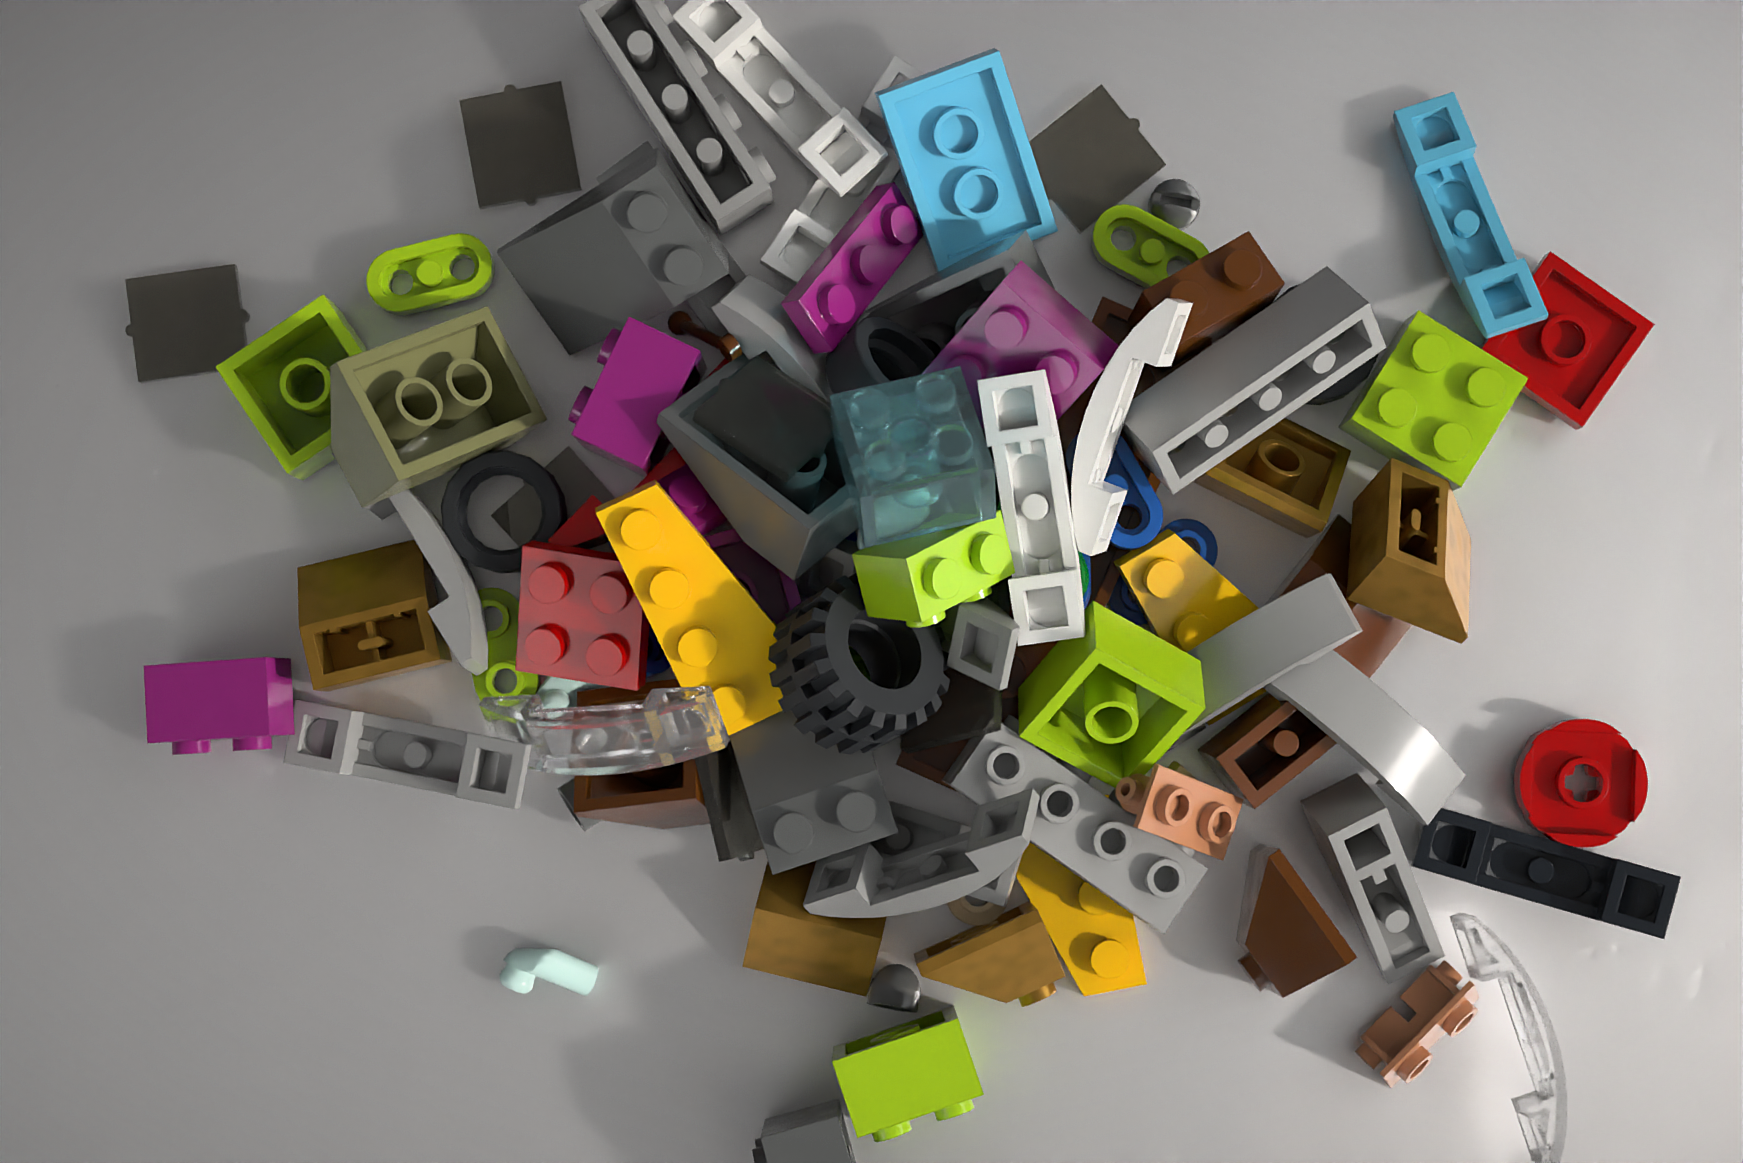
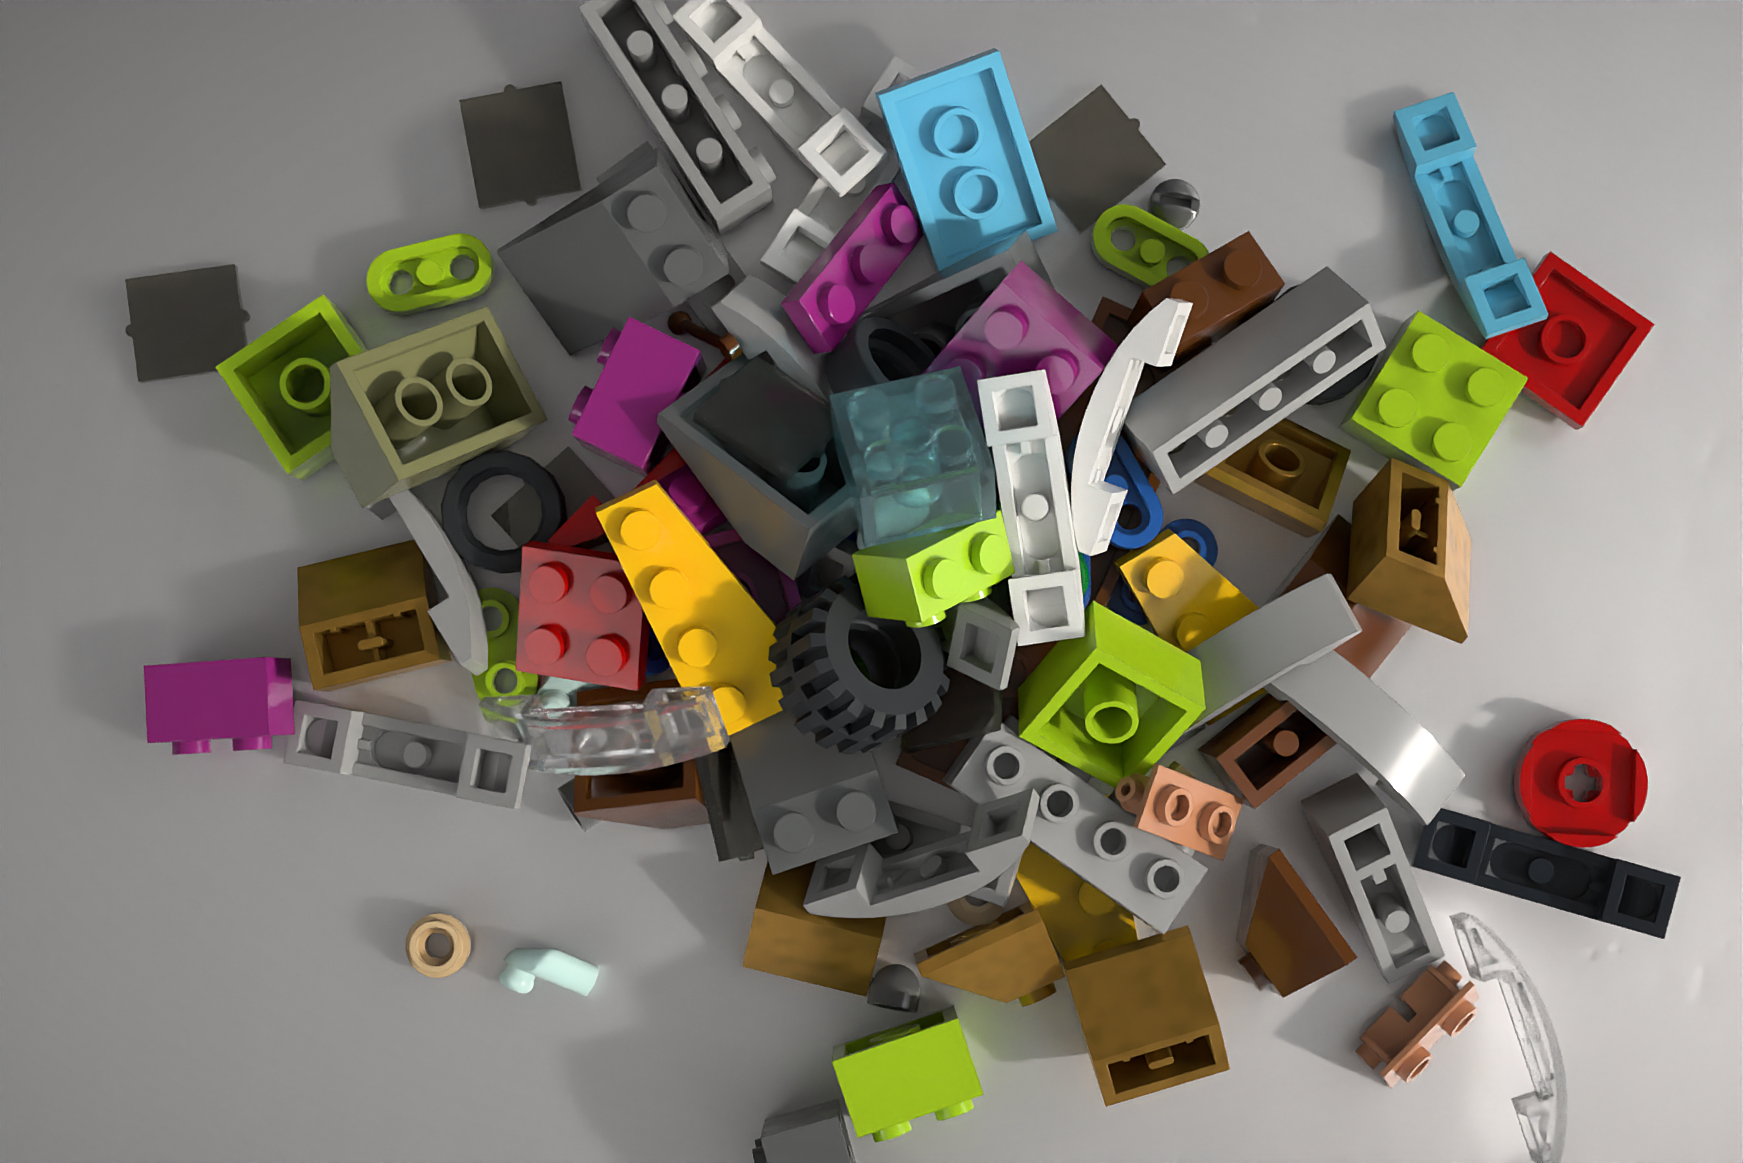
none -> tan plate [405,913,471,978]
none -> pearl gold slope [1063,925,1230,1107]

